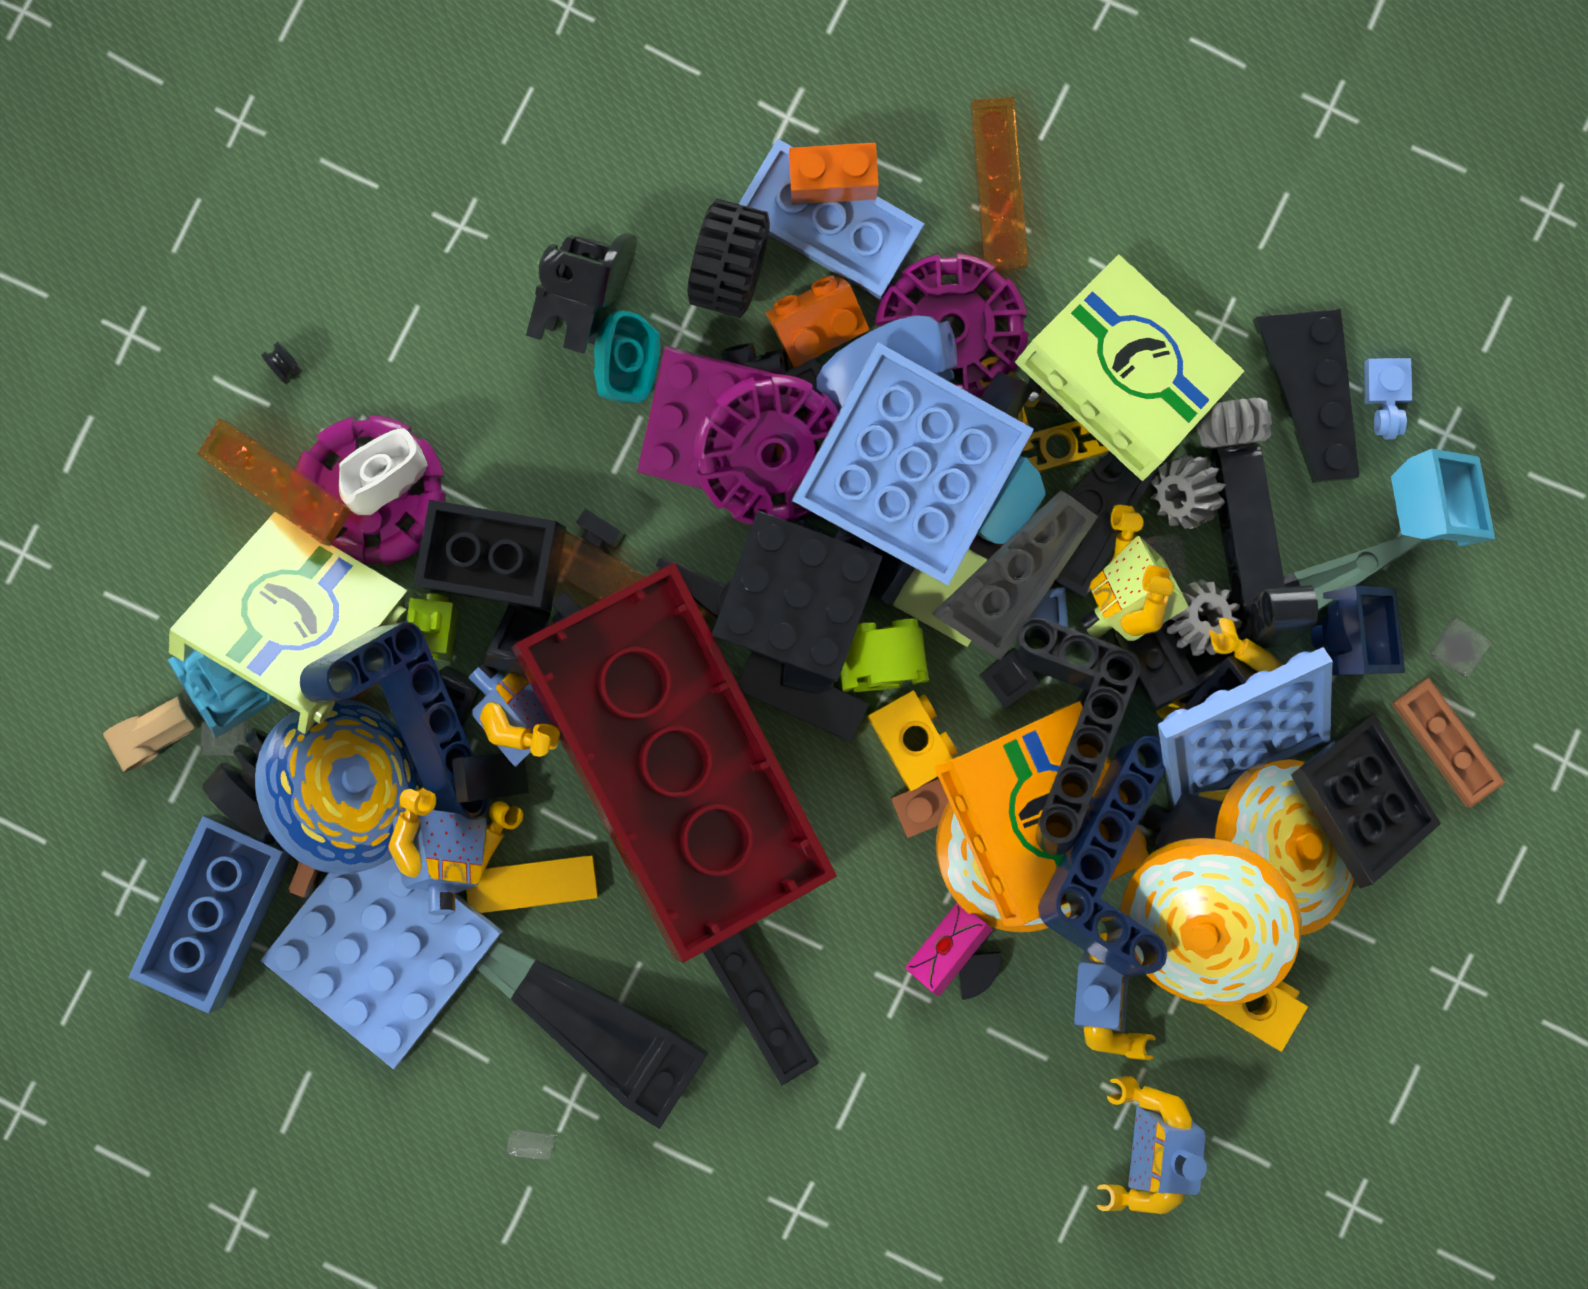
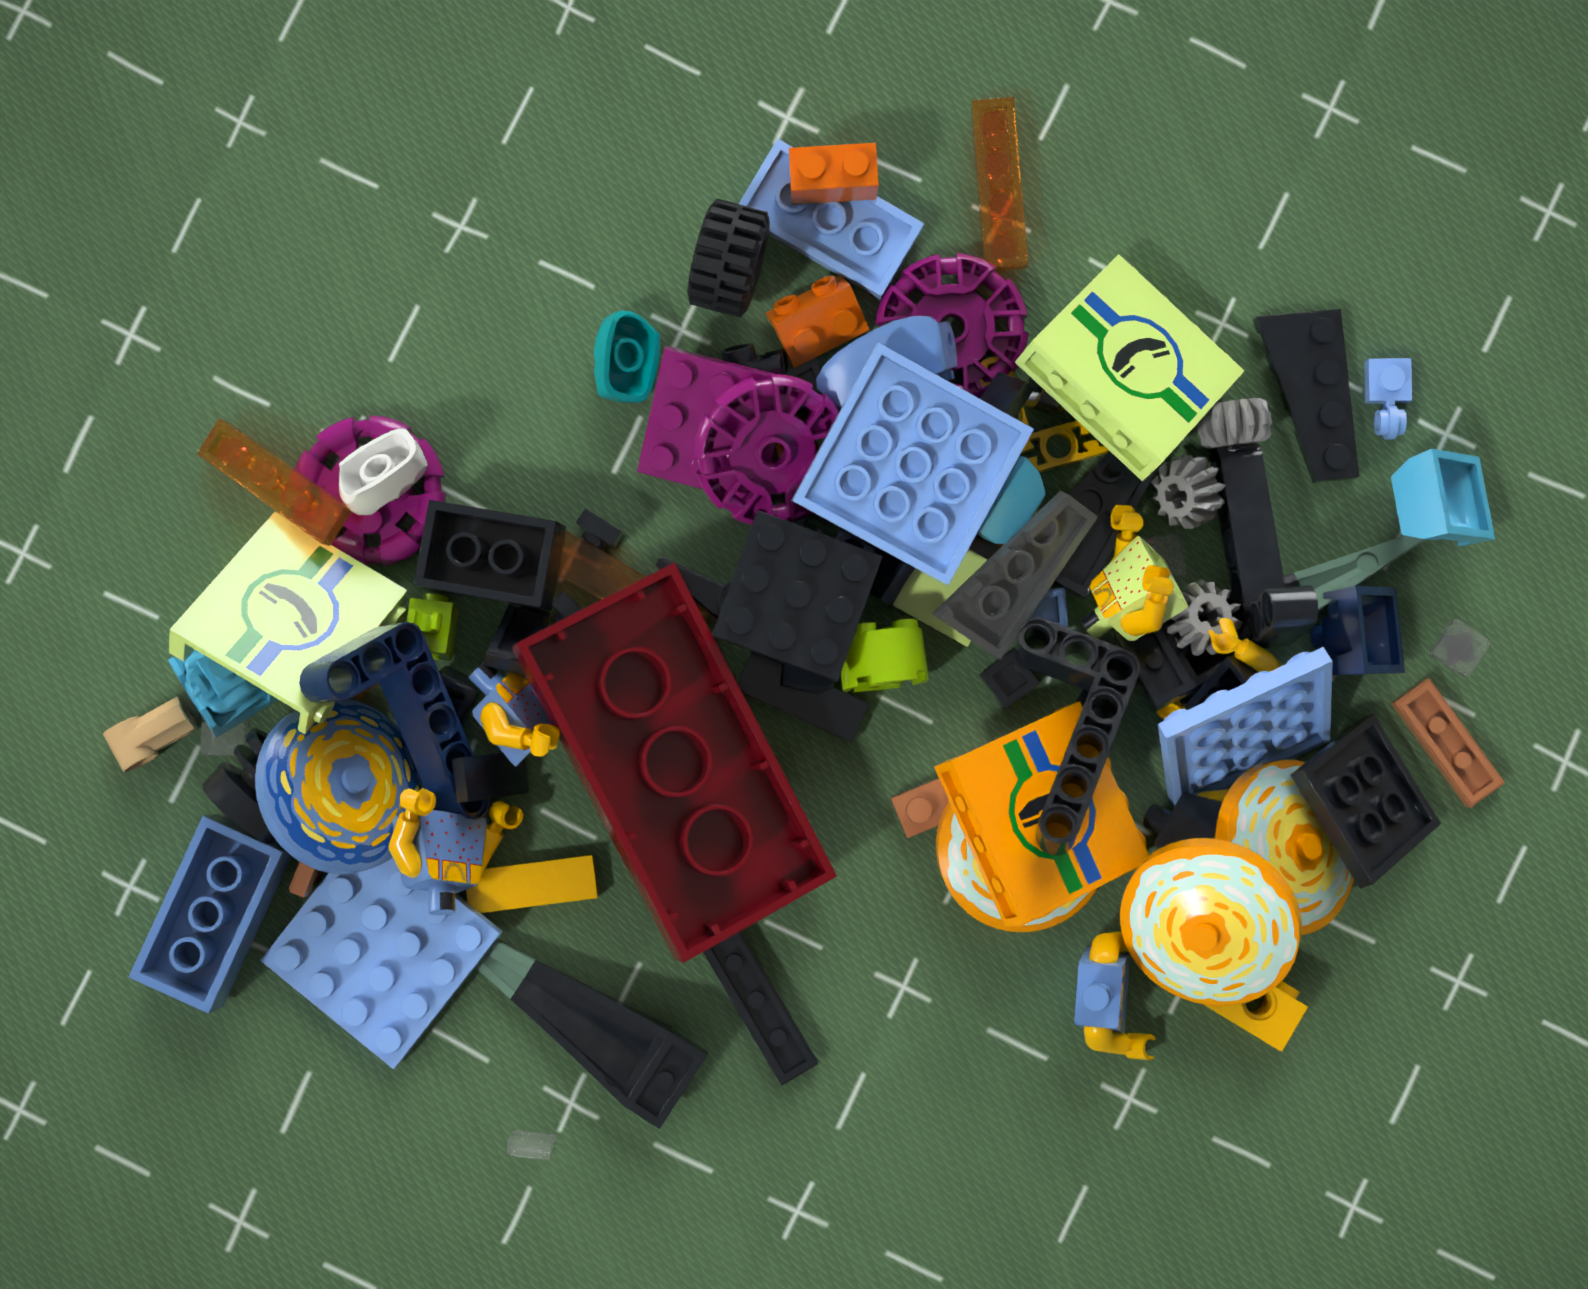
black bush [261,341,303,385] -> none
black piece [526,233,637,354] -> none
yellow brick [867,690,958,791] -> none
dark pink tile [905,903,993,997] -> none
black tile [959,951,1001,1000] -> none
dark blue beam [1038,736,1167,977] -> none
torso [1096,1076,1207,1214] -> none

